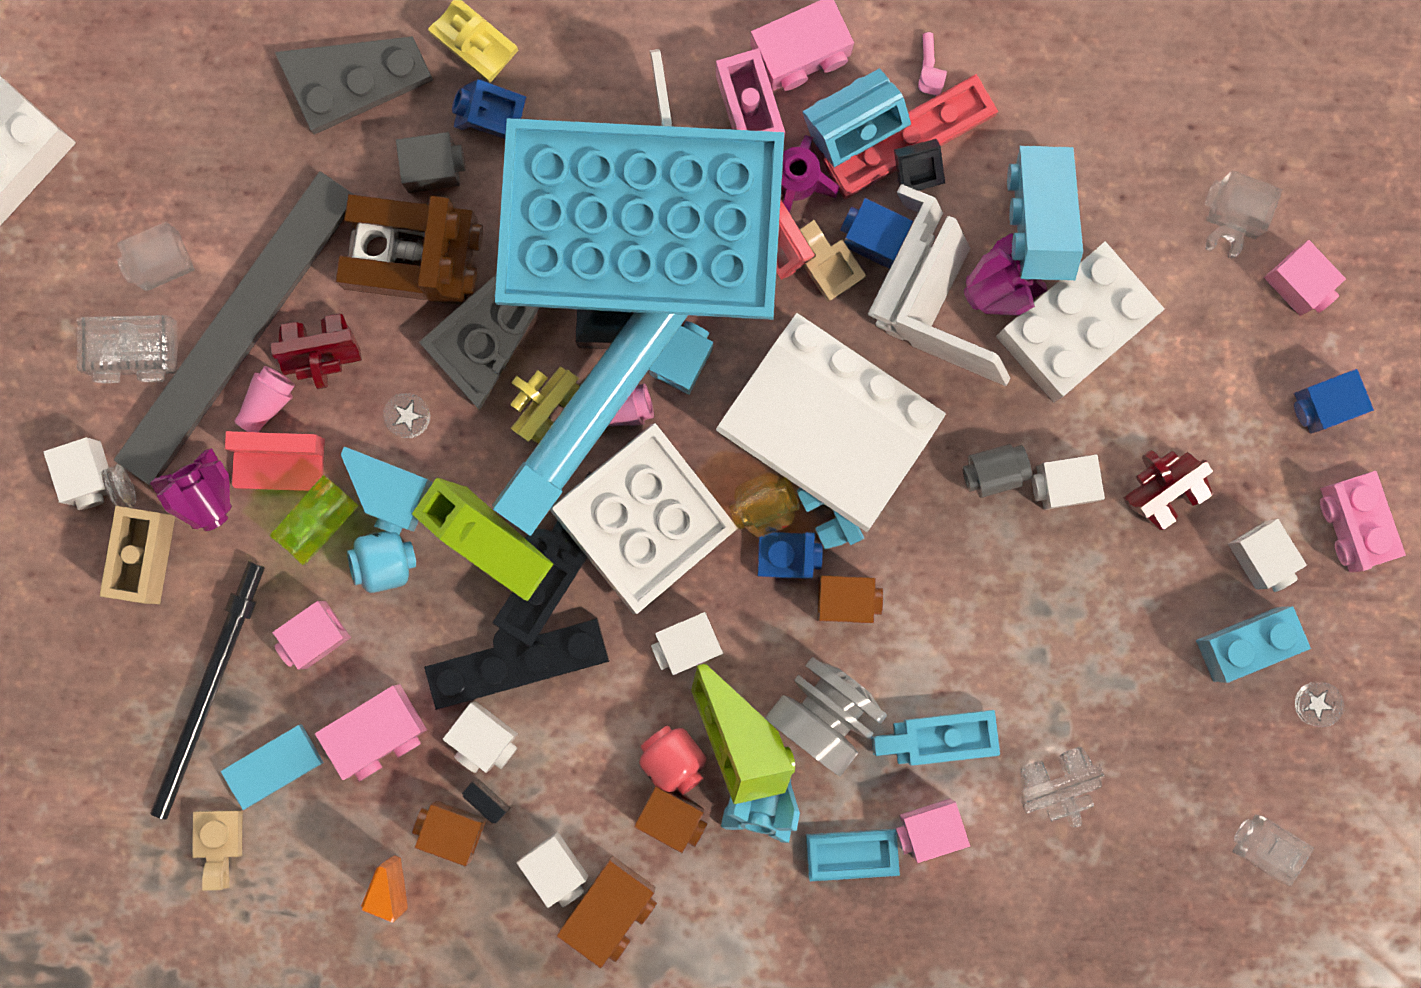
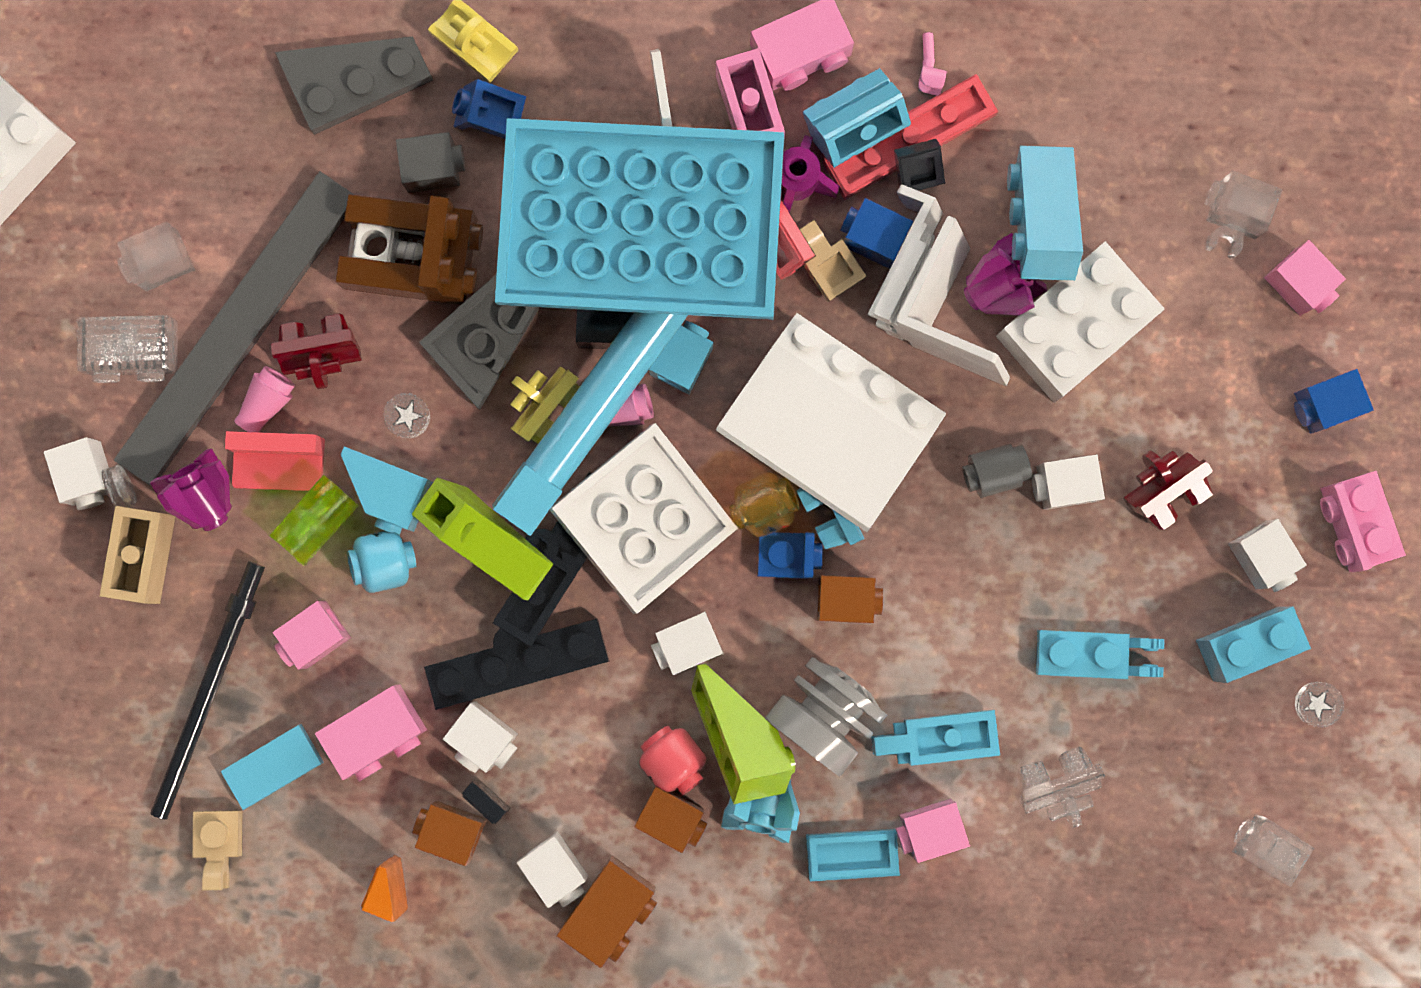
none -> medium azure hinge [1036,630,1164,679]

